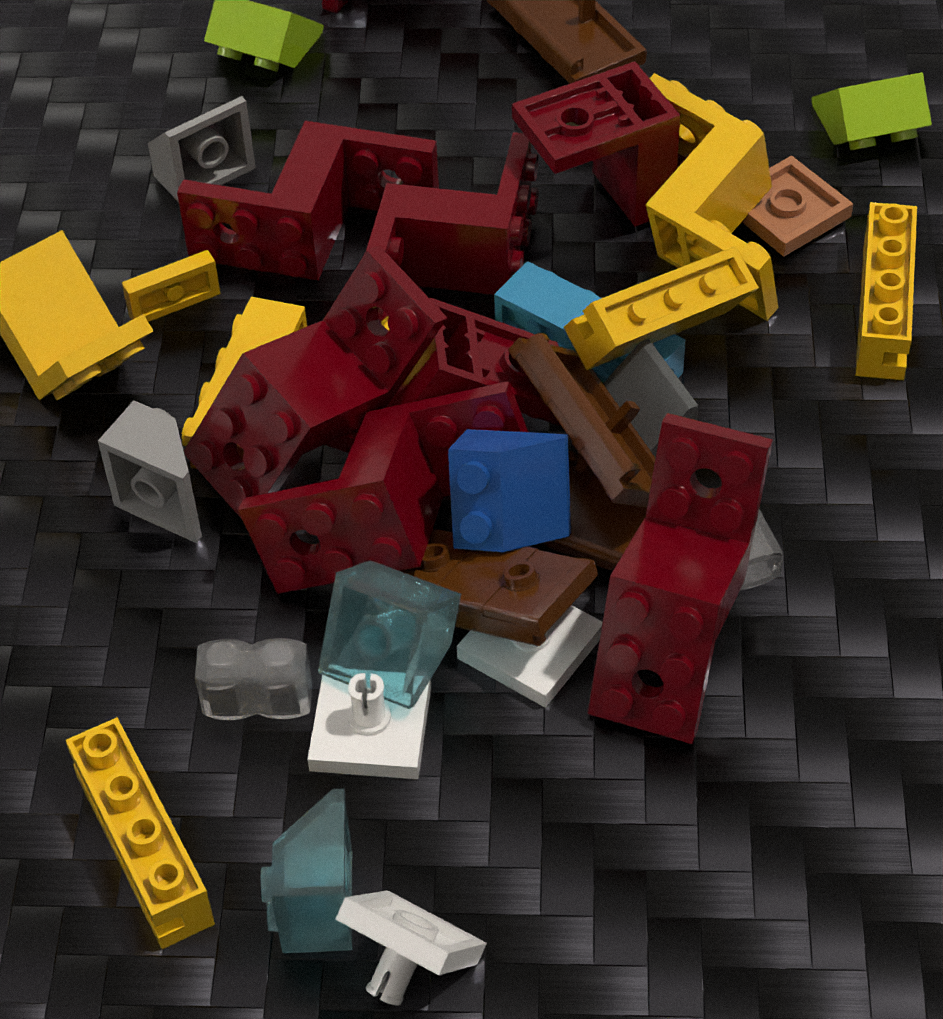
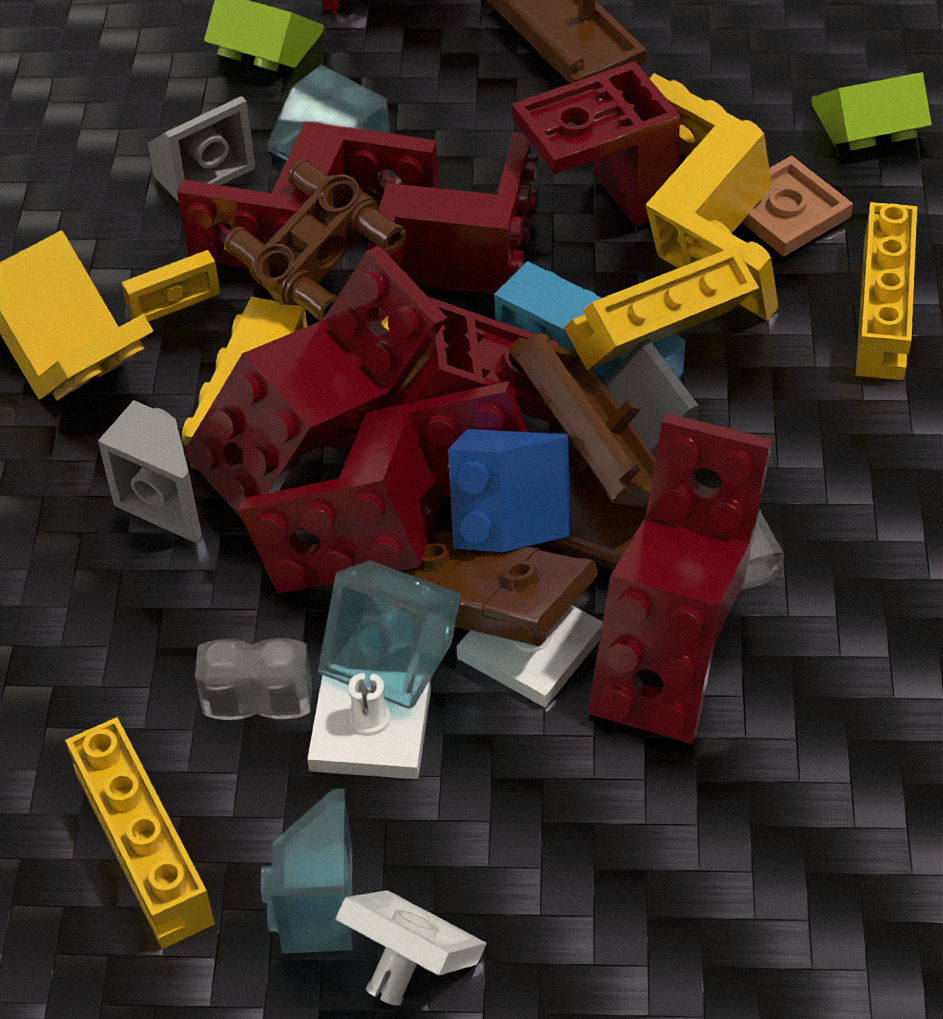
none -> reddish brown piece [224,158,406,322]
none -> clear light blue slope [267,65,389,160]

